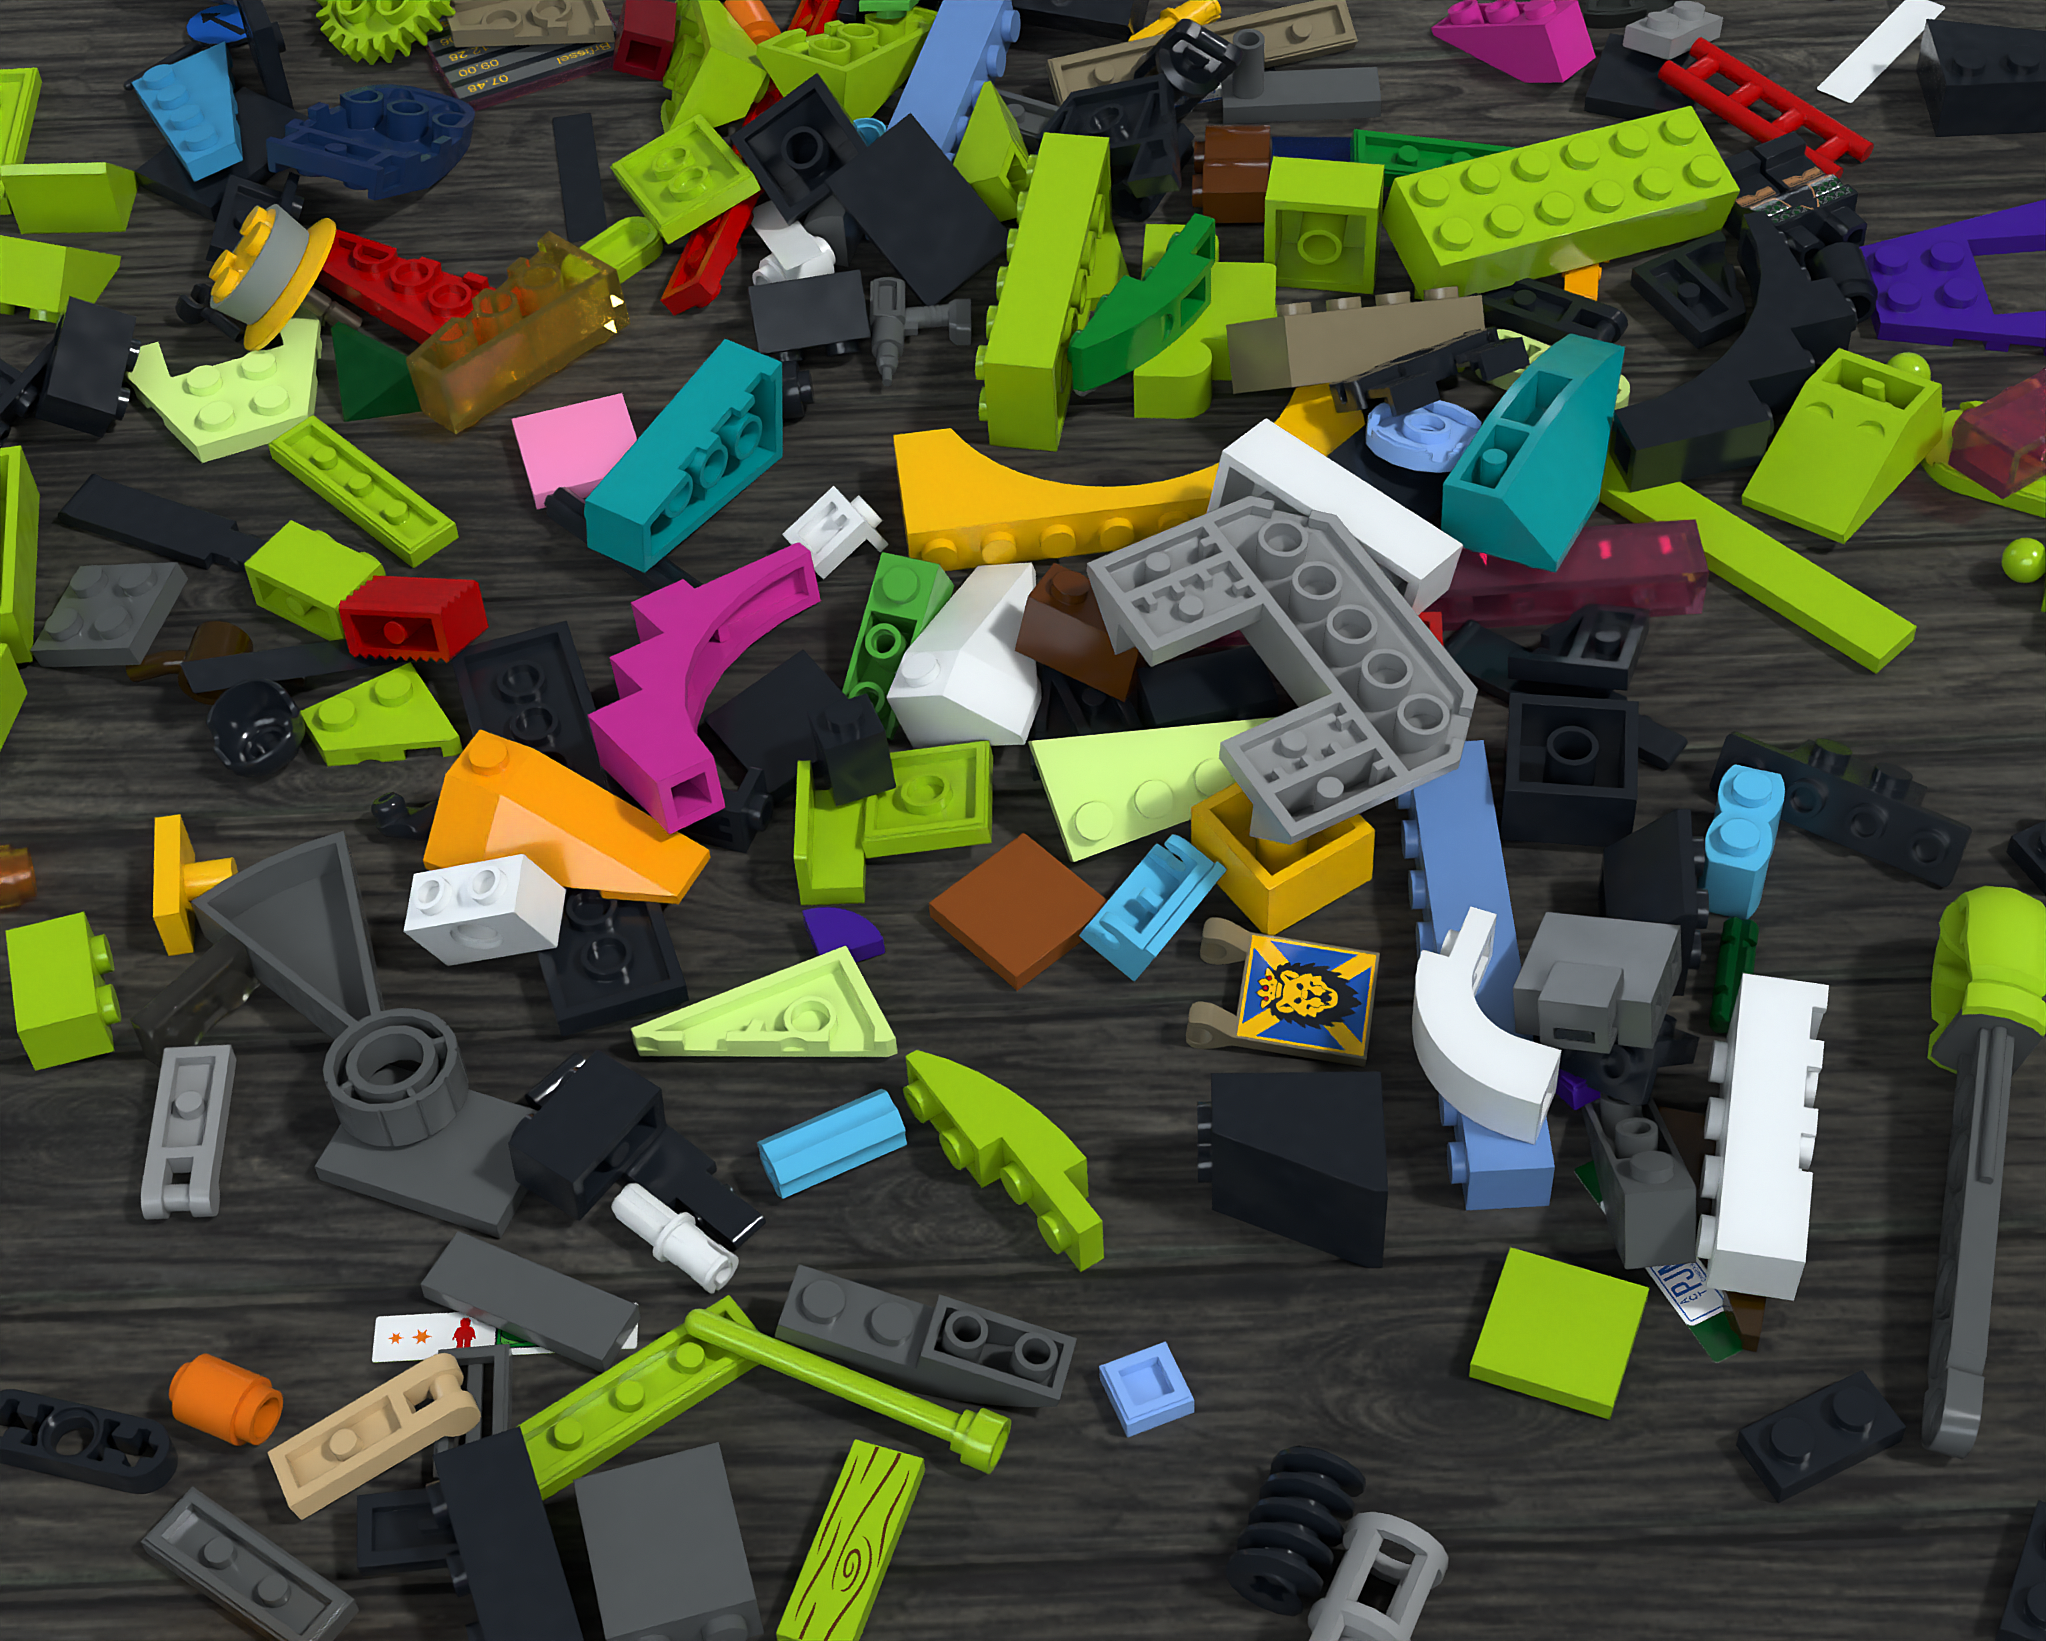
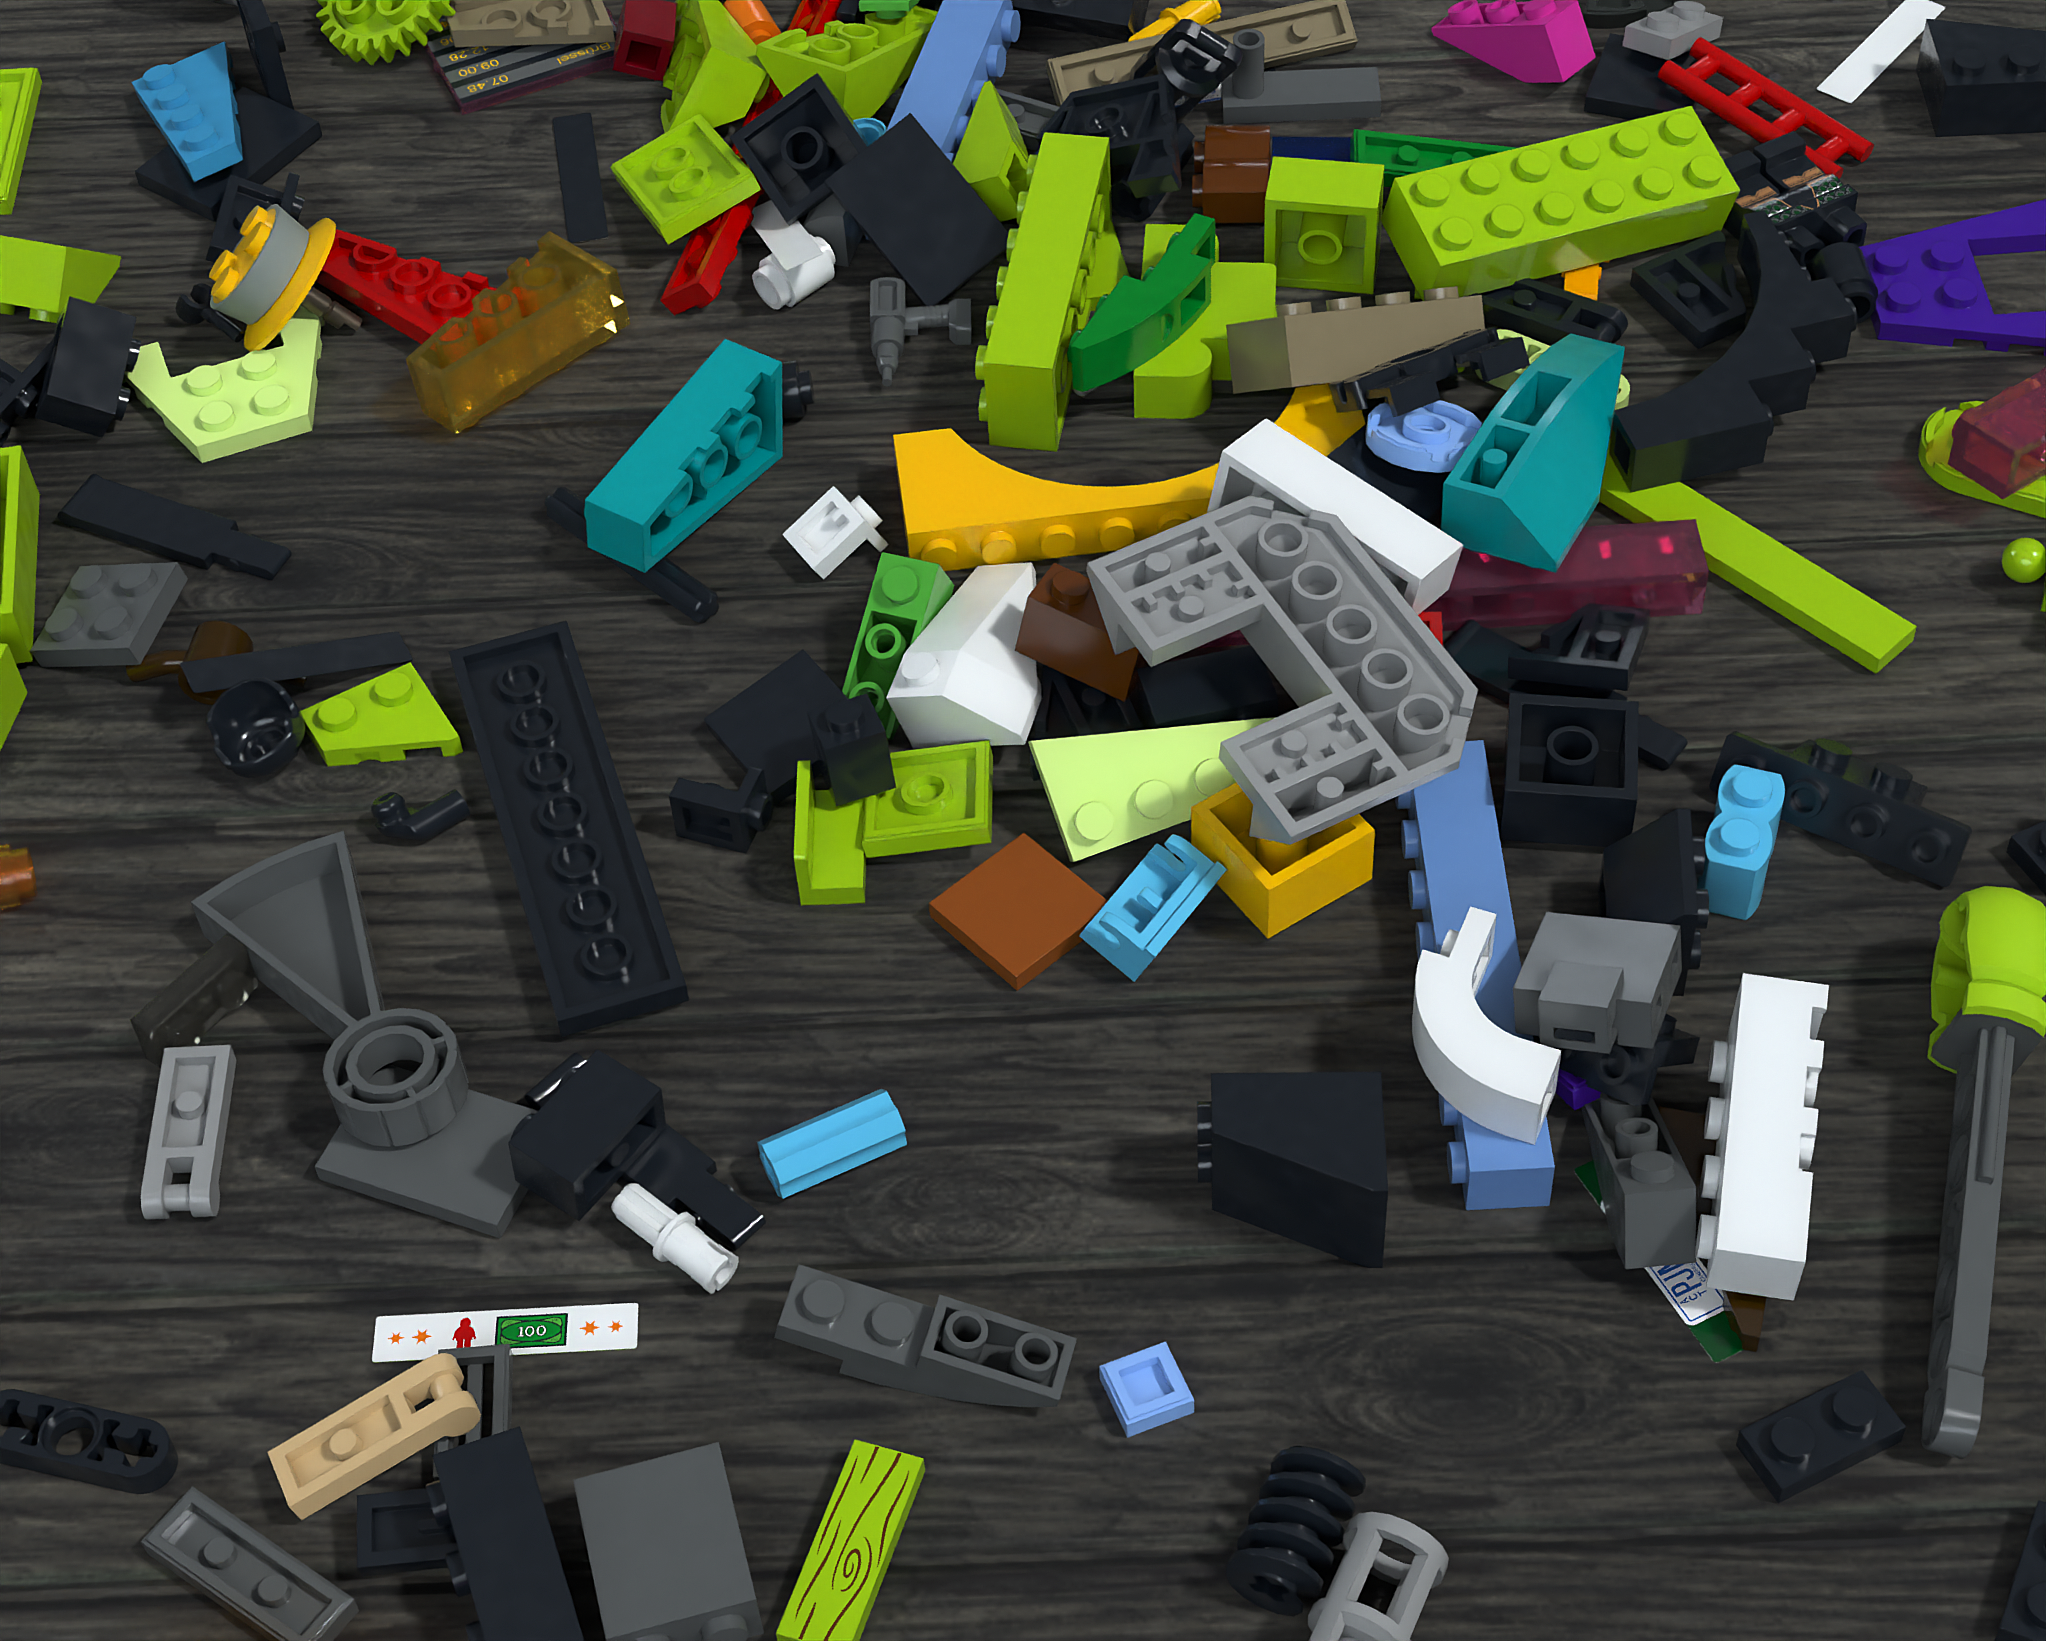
lime slope [0,162,139,234] -> none
lime brick [5,912,121,1071] -> none
piece [123,4,247,91] -> none
yellow tile [153,814,238,956] -> none
orange brick [169,1353,283,1446] -> none
lime brick [244,520,386,641] -> none
dark blue slope [266,84,475,200] -> none
lime tile [268,415,459,568] -> none
dark green slope [331,321,431,422] -> none
red brick [338,575,489,663] -> none
white brick [403,854,566,966] -> none
dark grey tile [421,1231,641,1373] -> none
light orange wedge [423,730,711,904] -> none
bright pink tile [511,393,637,509] -> none
lime tile [517,1295,759,1501] -> none
lime tile [567,216,663,294] -> none
dark pink arch [587,542,821,834] -> none
yellowish green wing [631,946,898,1057] -> none
lime piece [684,1309,1011,1474] -> none
black brick [747,269,871,362] -> none
dark purple tile [802,907,885,963] -> none
lime slope [903,1050,1104,1272] -> none
flag [1185,917,1380,1067] -> none
lime tile [1469,1247,1649,1420] -> none
dark green axle [1709,916,1759,1034] -> none
lime slope [1742,348,1943,544] -> none

